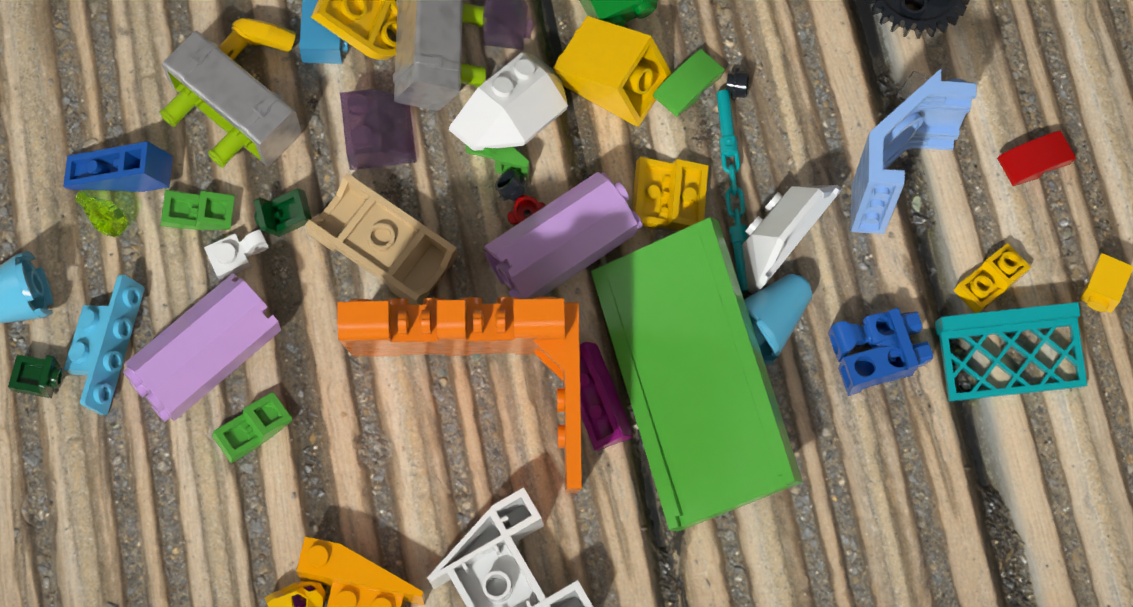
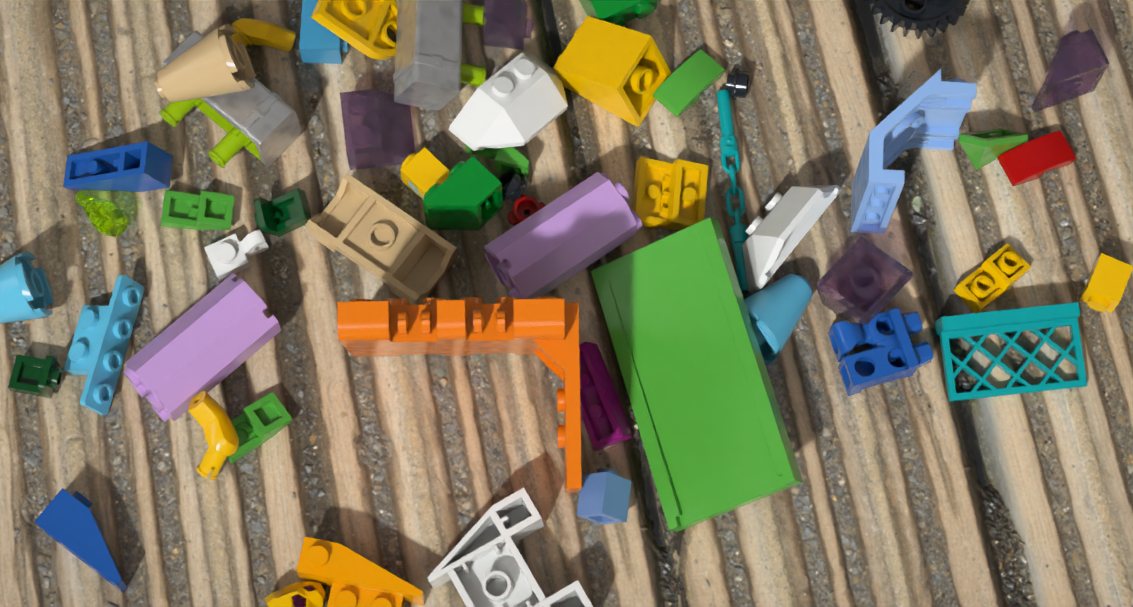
none -> blue slope [34,488,128,592]
none -> tan cone [154,24,255,103]
none -> yellow arm [188,391,239,480]
none -> yellow brick [400,147,450,201]
none -> green slope [423,156,503,230]
none -> medium blue brick [576,468,632,525]
none -> clear purple slope [815,236,914,325]
none -> bright green slope [958,128,1028,171]
none -> clear purple slope [1032,29,1109,113]

